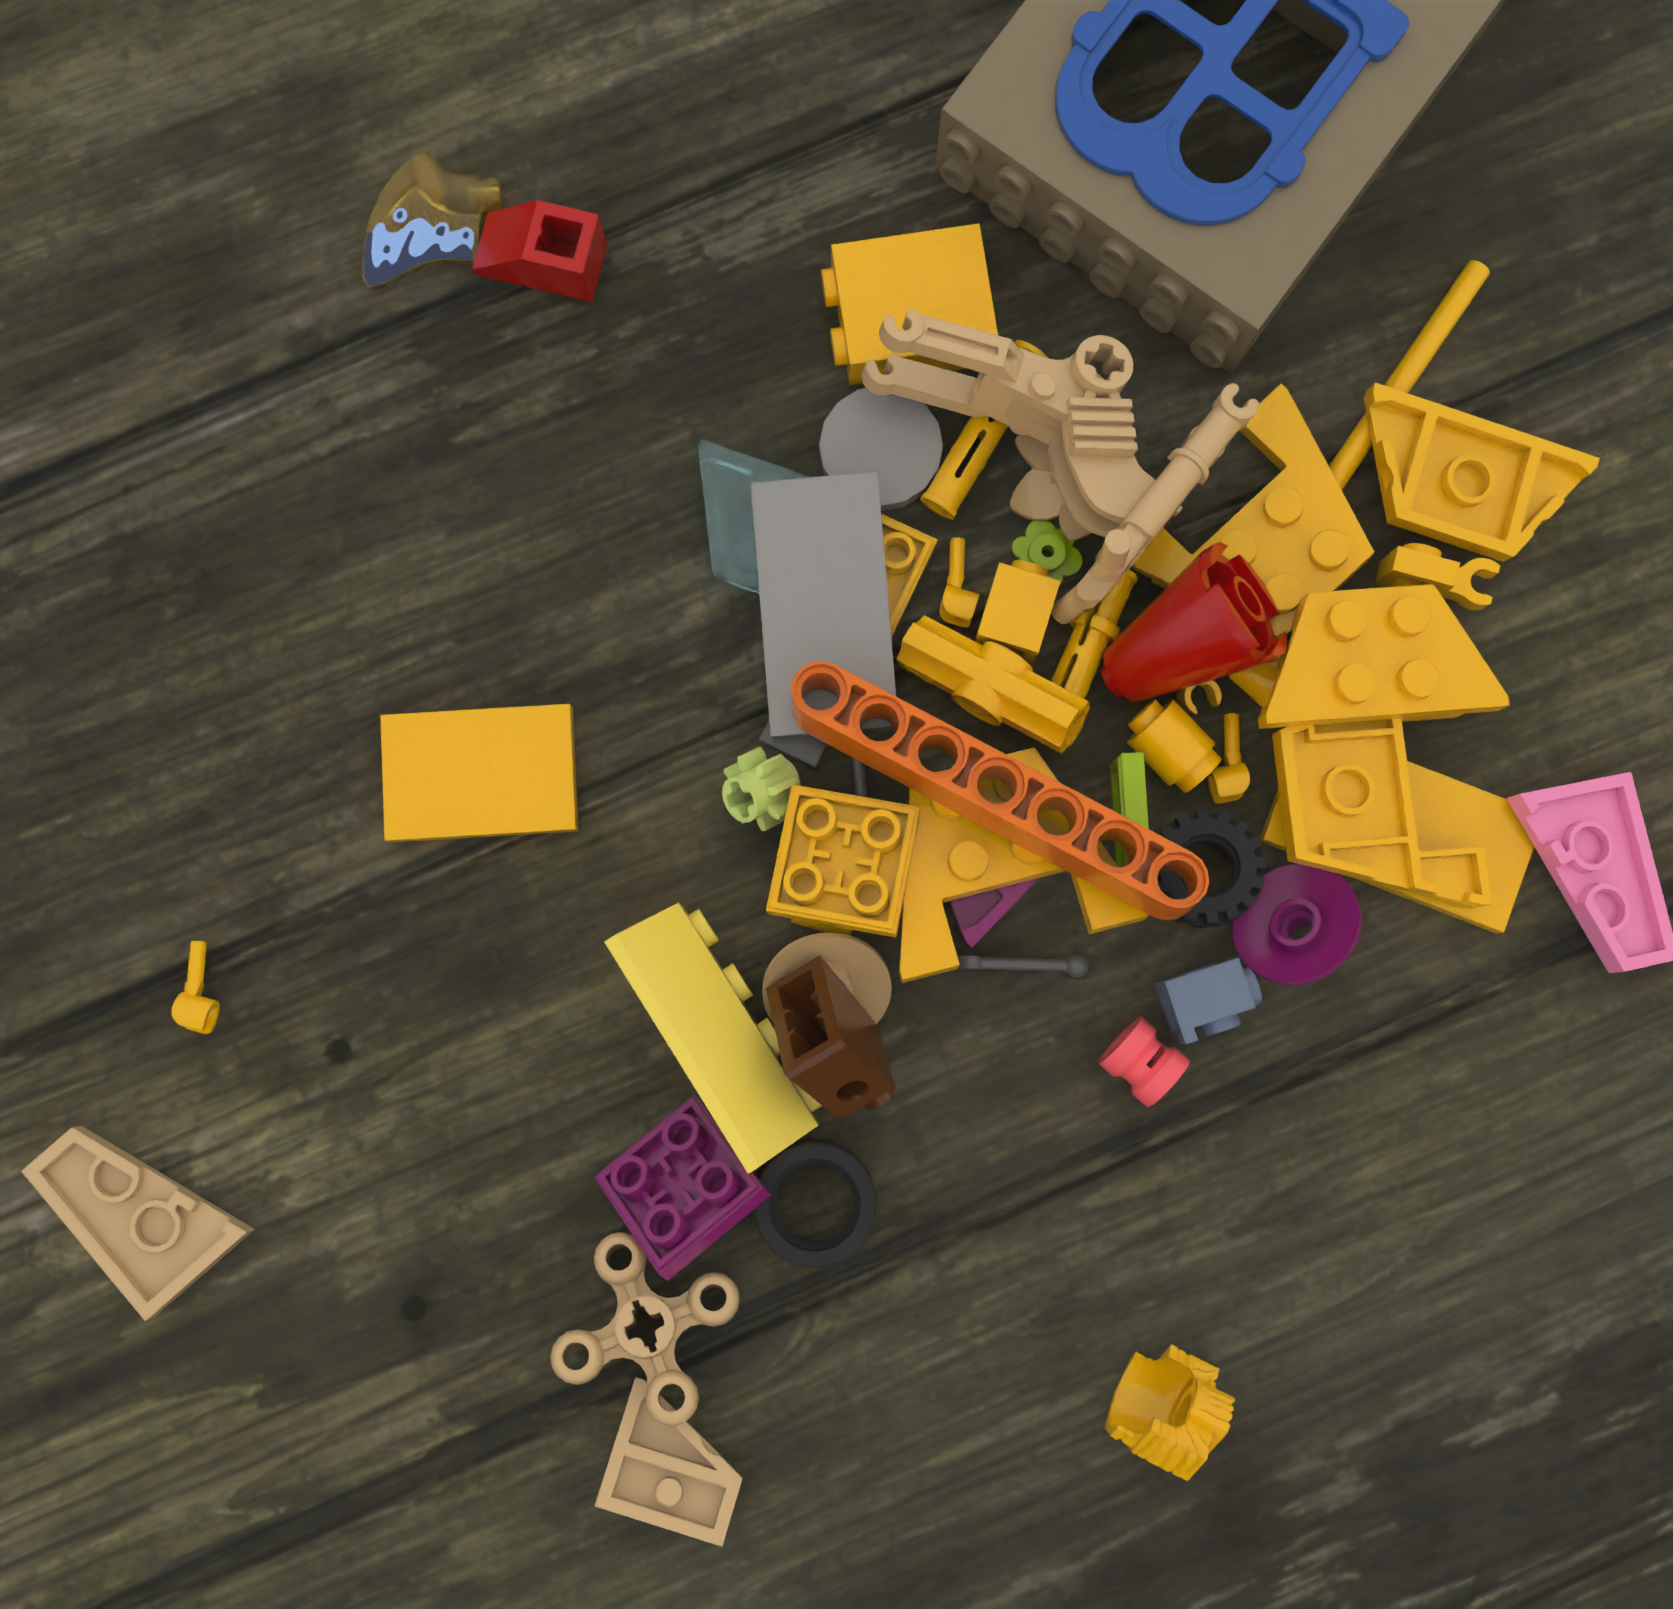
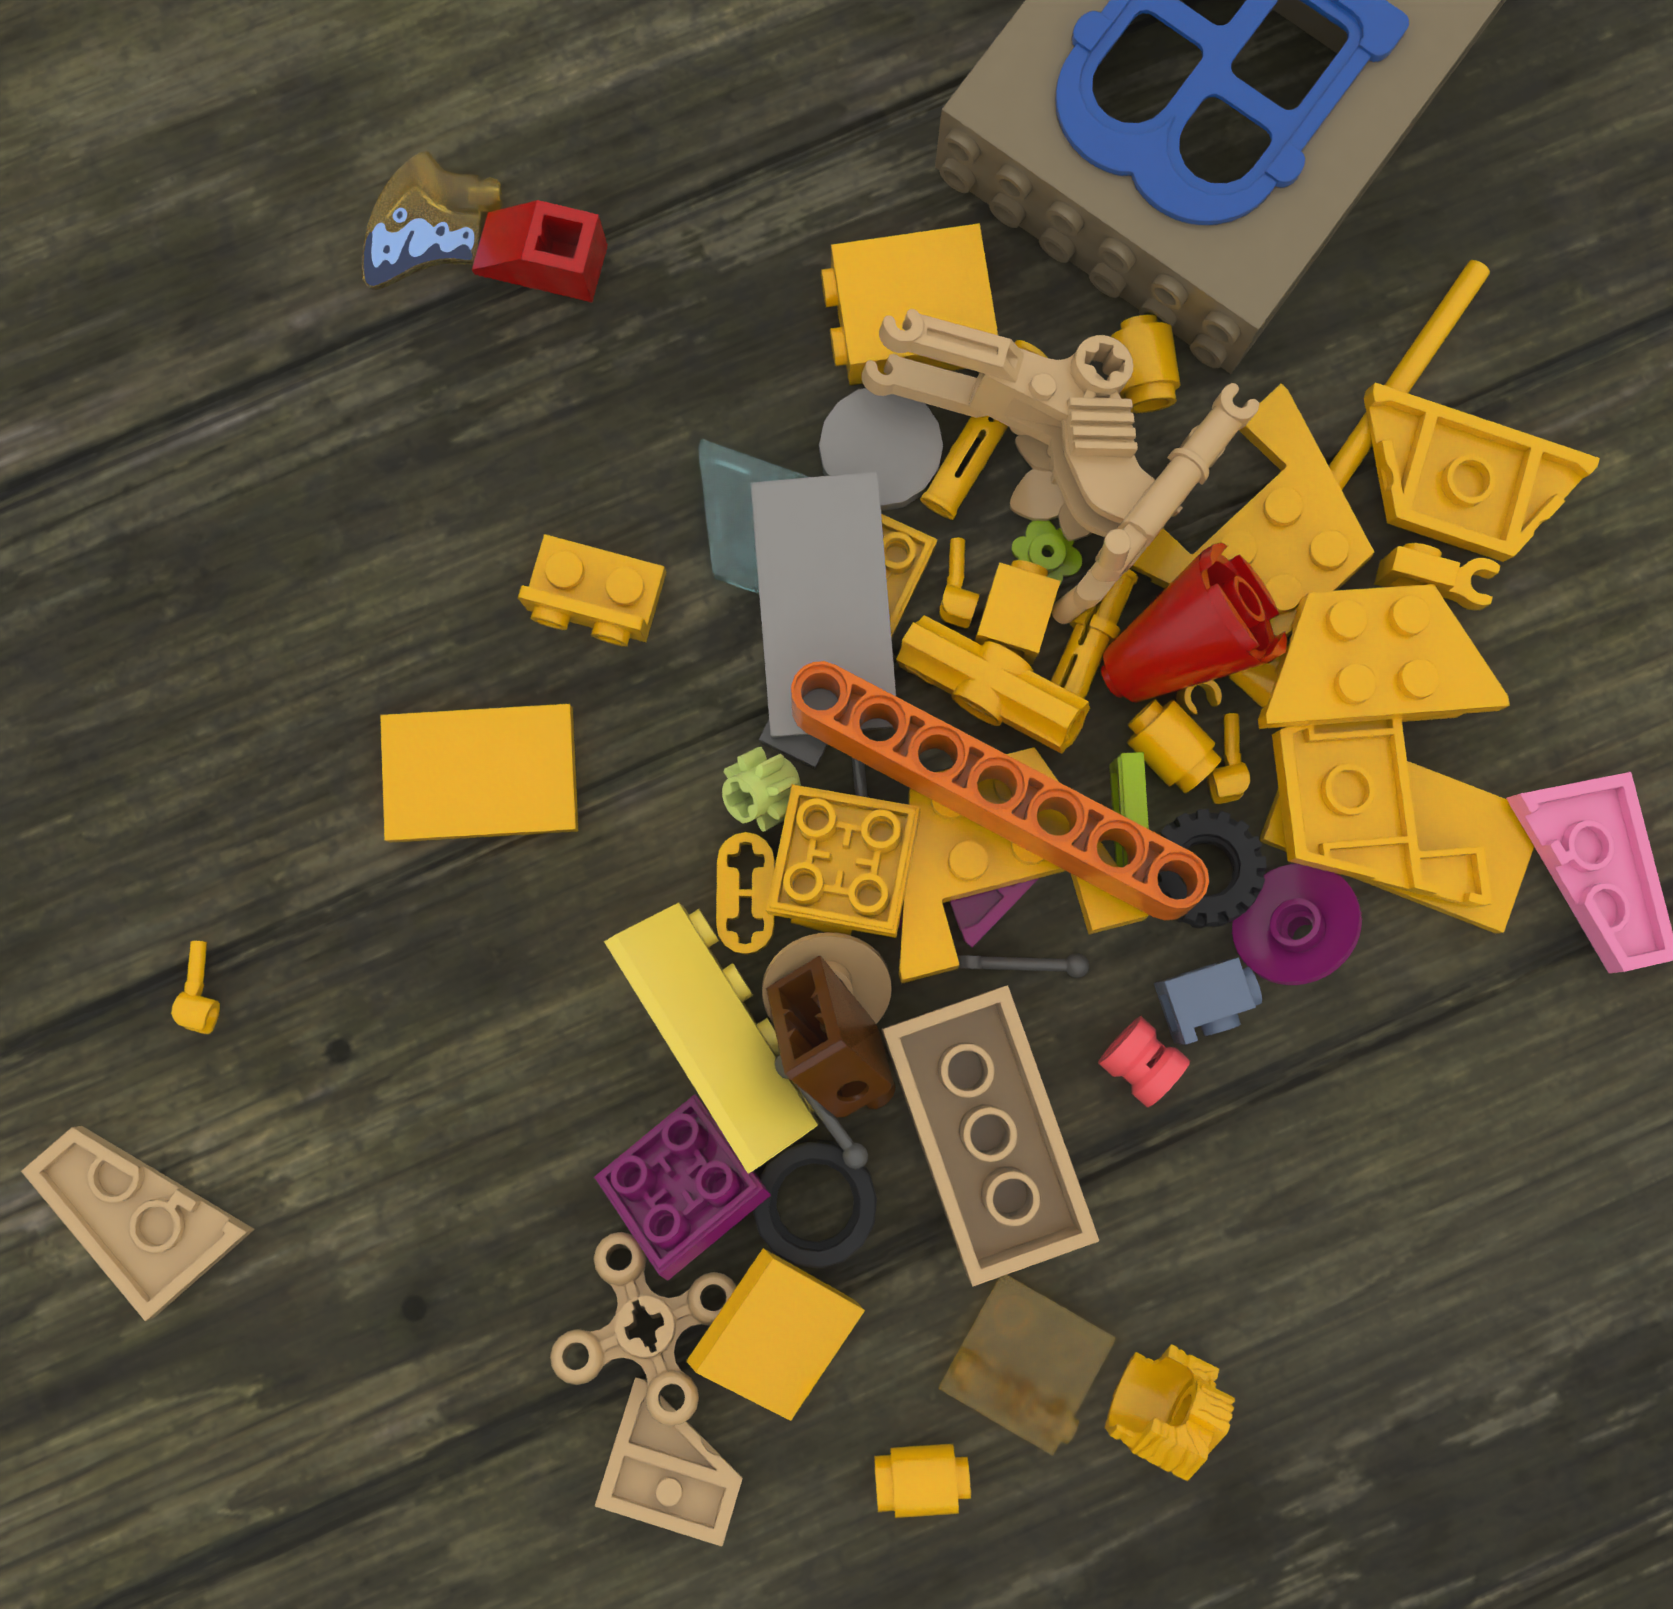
none -> yellow bracket [518,534,667,646]
none -> yellow tile [687,1248,865,1421]
none -> yellow beam [716,832,775,955]
none -> dark grey hinge [774,1055,868,1169]
none -> yellow brick [874,1444,971,1518]
none -> tan brick [881,985,1099,1286]
none -> clear yellow hinge [938,1275,1116,1455]
none -> yellow brick [1111,315,1180,413]

